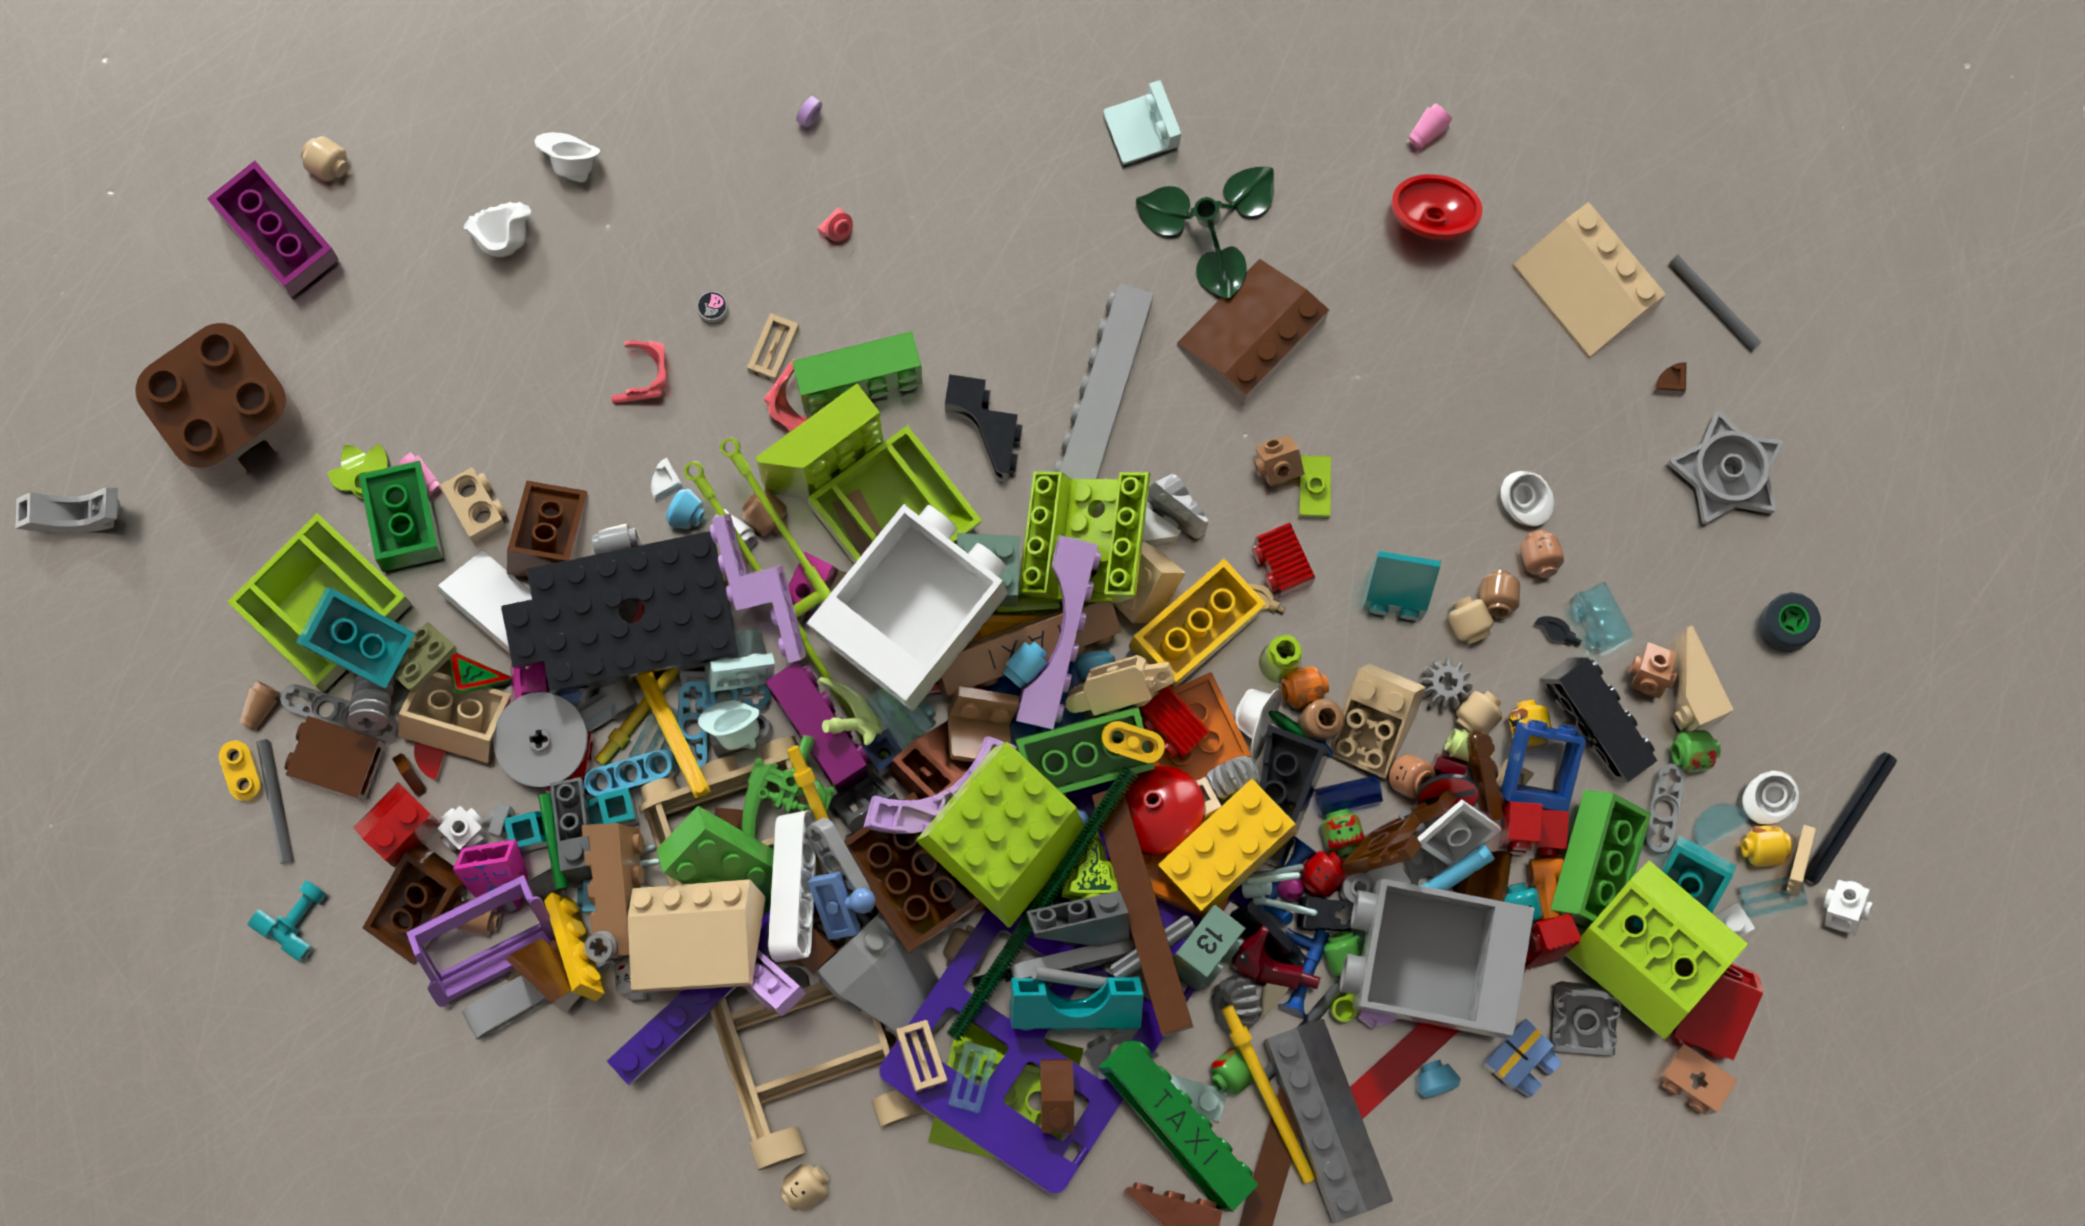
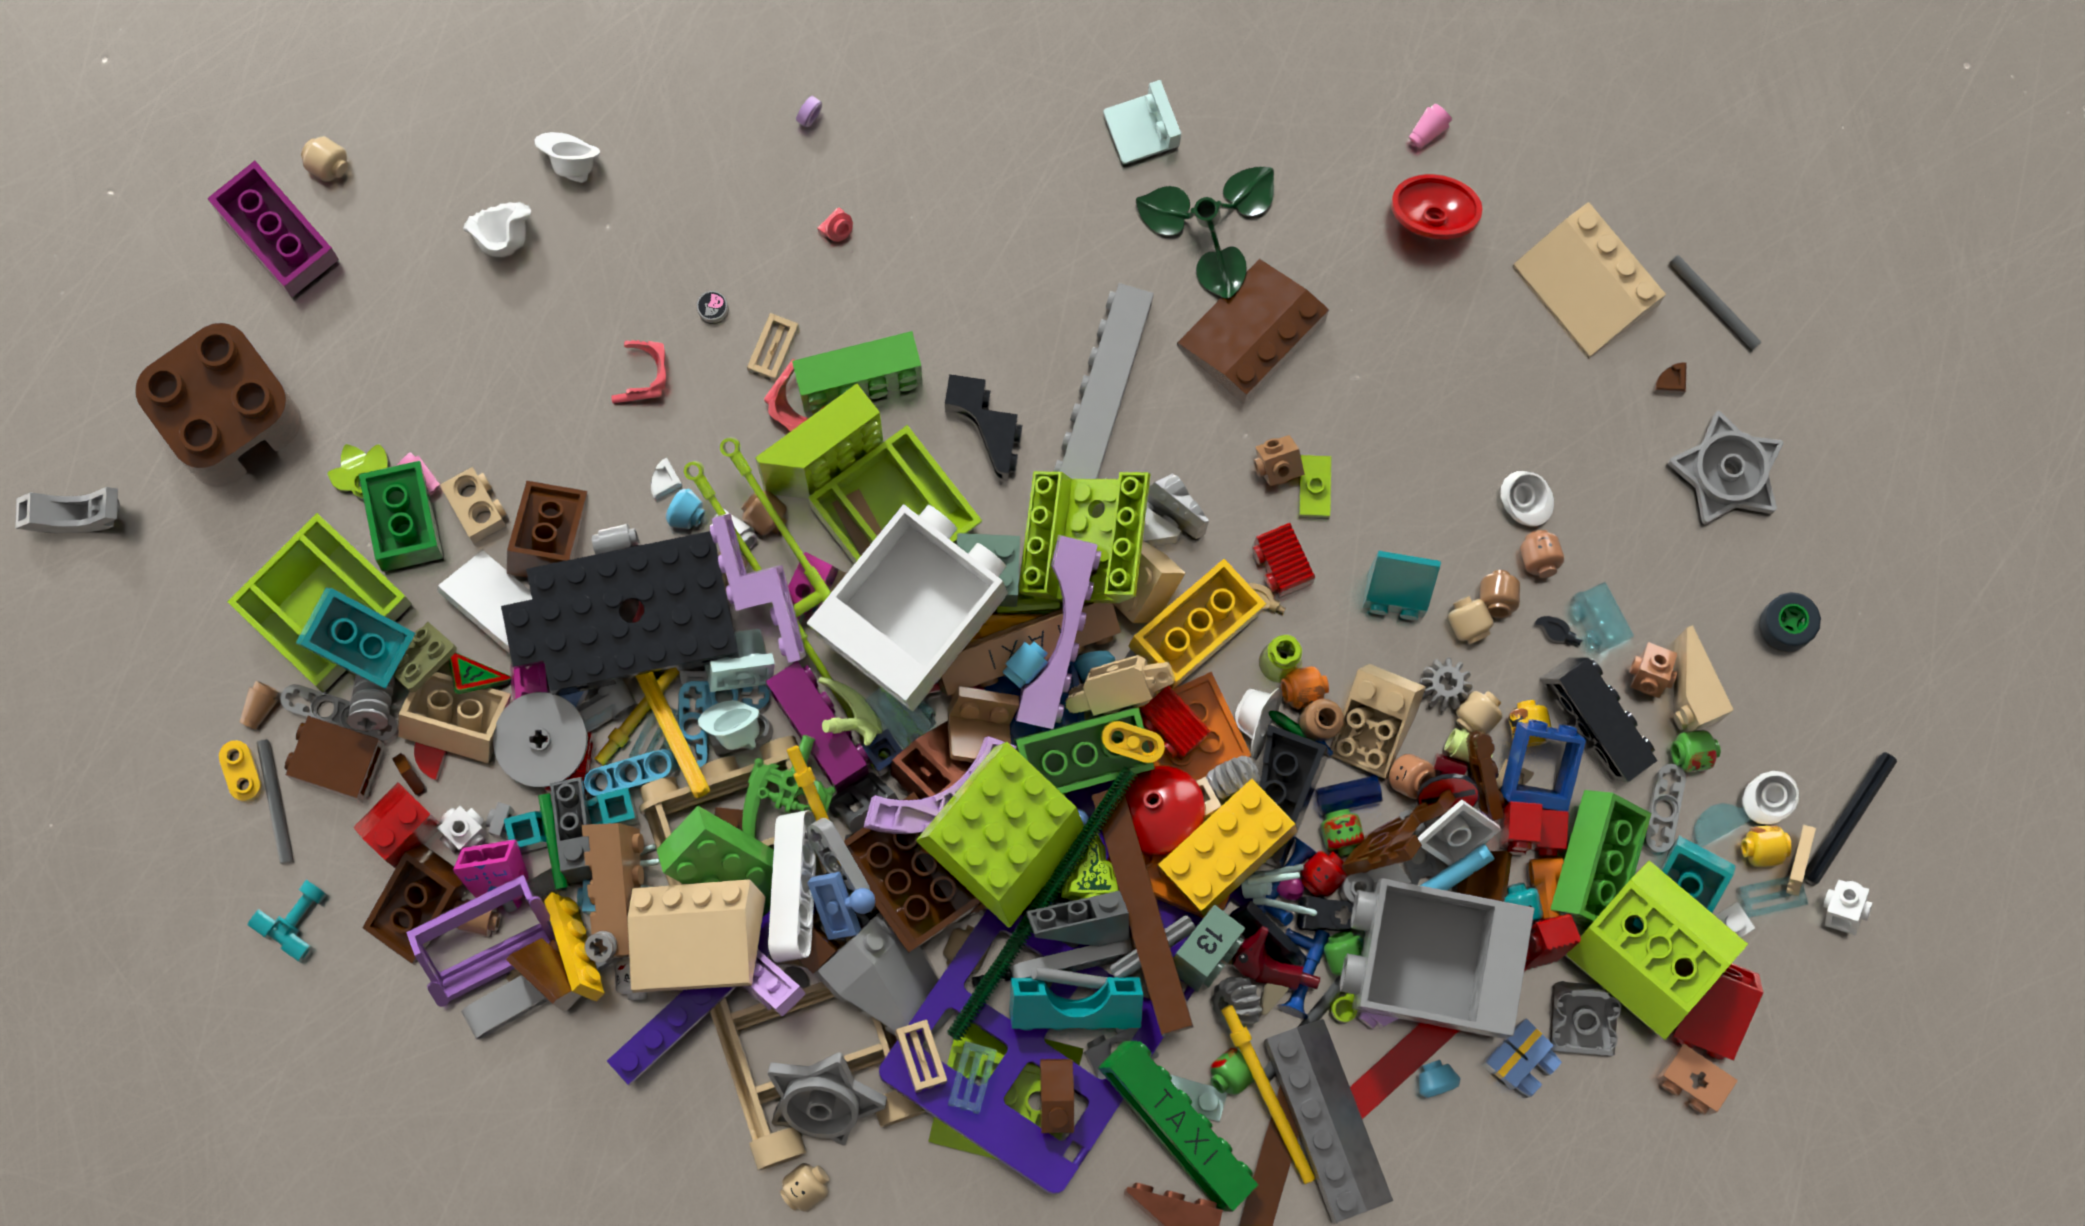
none -> light grey plate [768,1052,887,1145]

